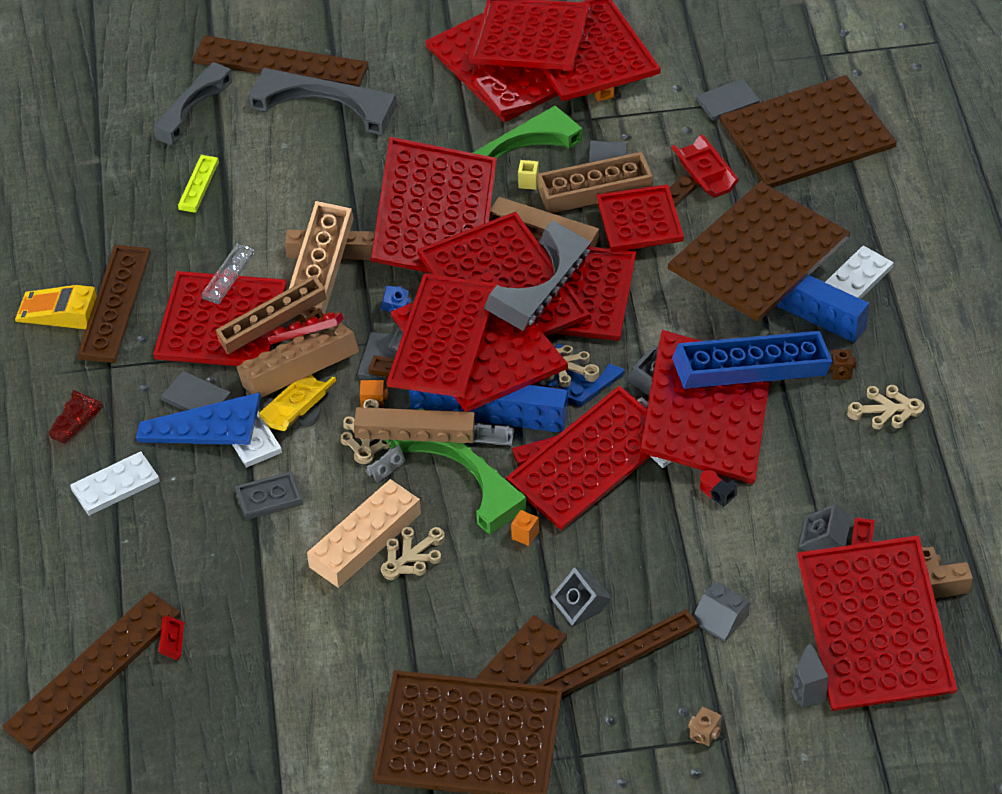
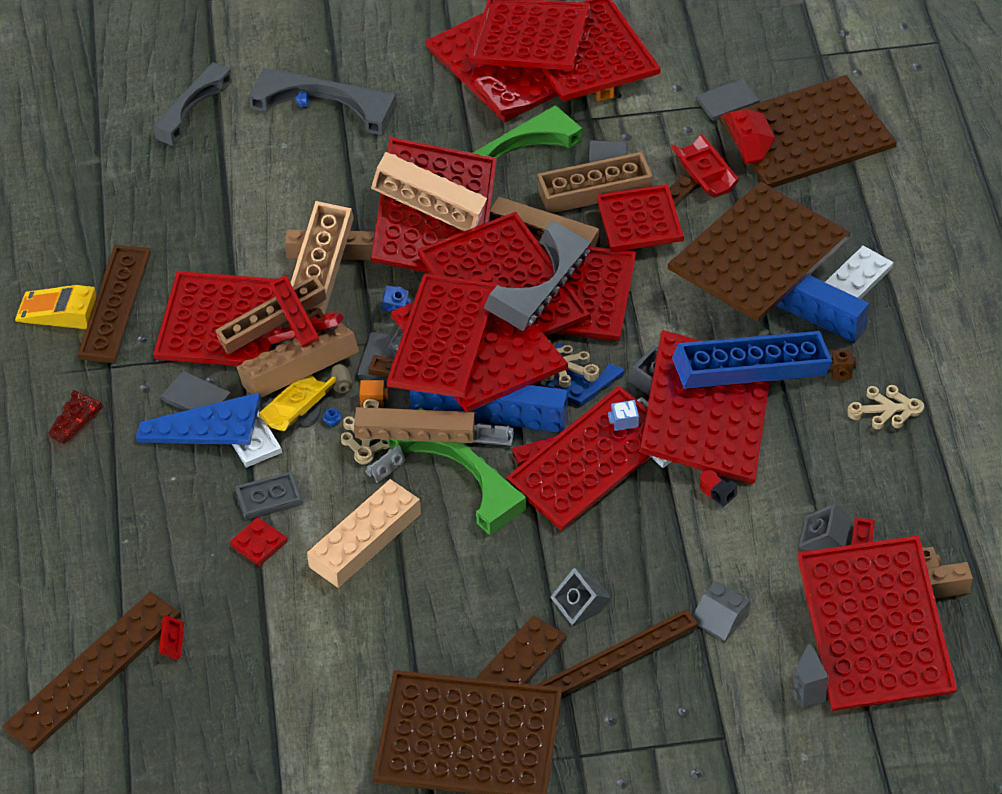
white plate [70,451,160,516] -> none
neon yellow plate [178,155,219,213] -> none
reddish brown plate [193,35,369,87] -> none
clear plate [202,244,254,304] -> none
tan plant [381,527,445,580] -> none
orange brick [511,510,539,546] -> none
light yellow brick [518,160,539,190] -> none
medium nougat brick [688,707,721,746] -> none
none -> red plate [230,517,288,567]
none -> red plate [269,275,319,348]
none -> blue plate [296,91,309,109]
none -> blue plate [322,408,342,426]
none -> dark tan brick [330,364,353,393]
none -> light nougat brick [371,152,487,231]
none -> medium blue brick [608,400,639,431]
none -> red wedge [724,109,775,165]

